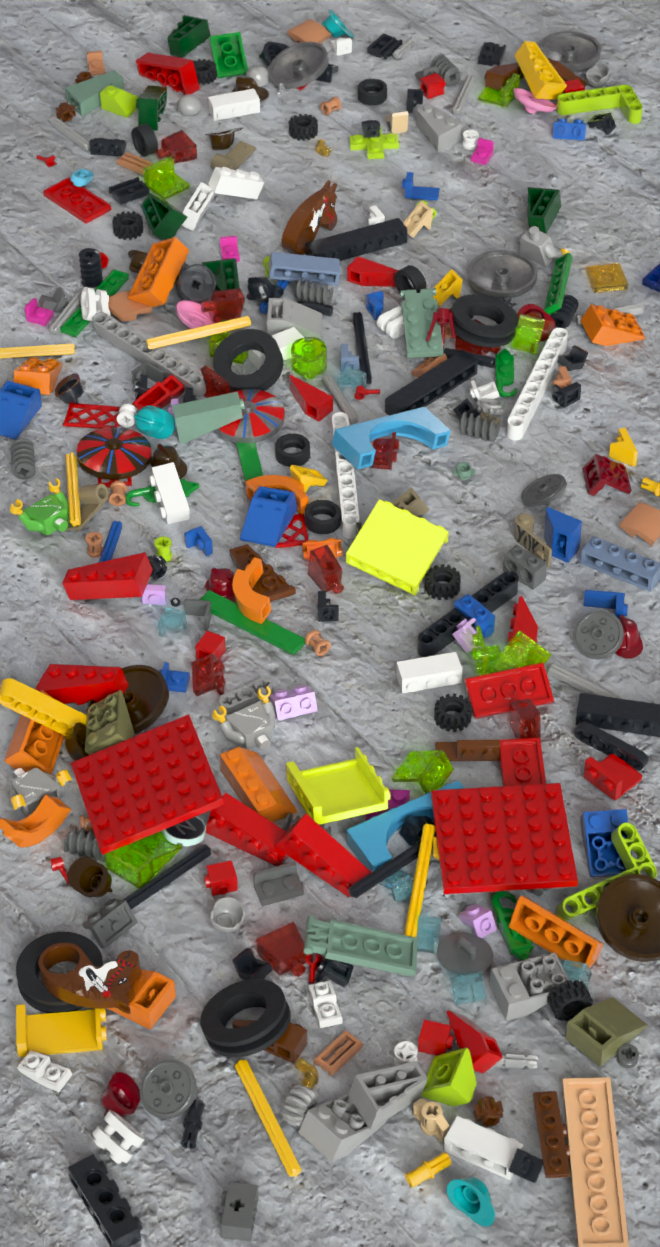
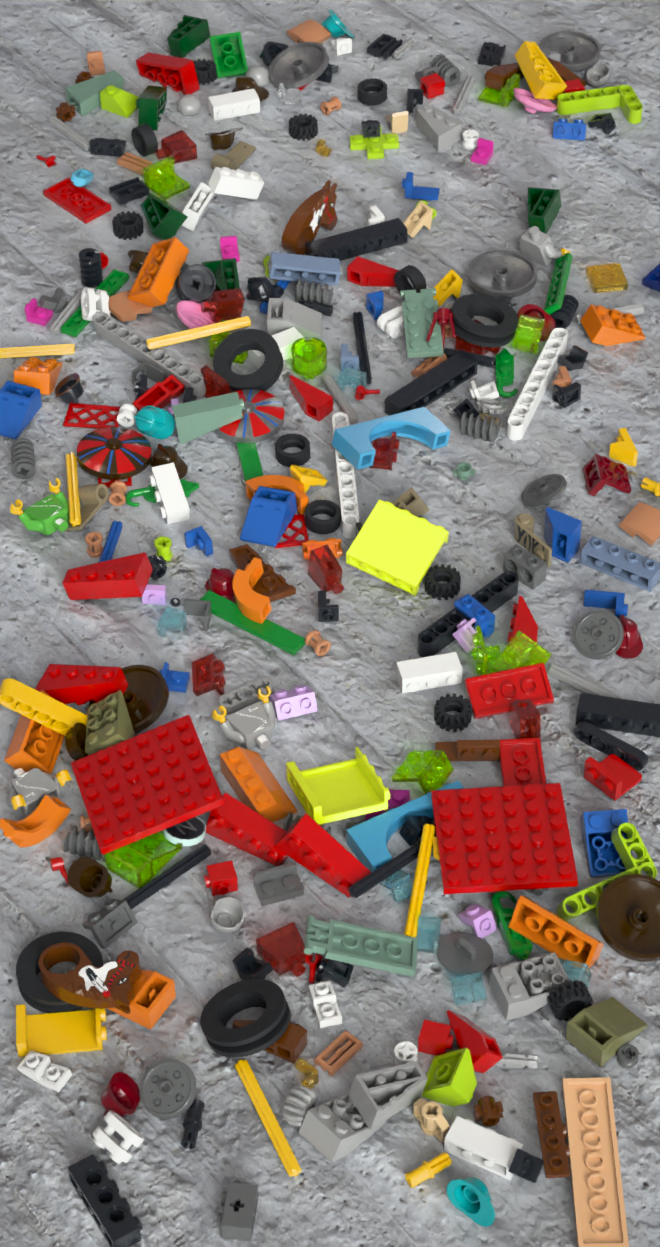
red brick [195,631,226,667] -> none

